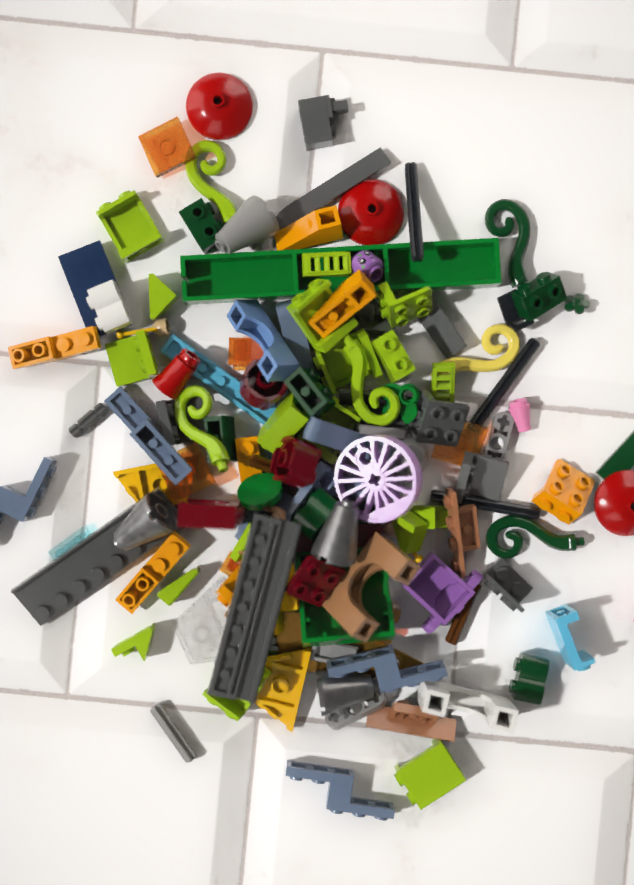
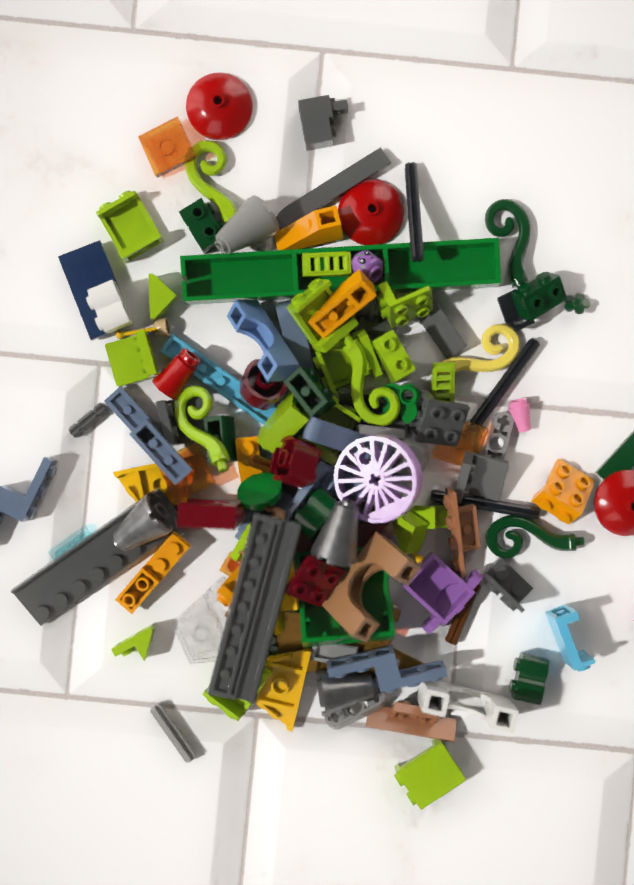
light orange slope [8,326,102,369] -> none
lime slope [156,566,201,606] -> none
clear orange brick [228,337,253,371] -> none
sand blue bracket [286,760,395,821] -> none

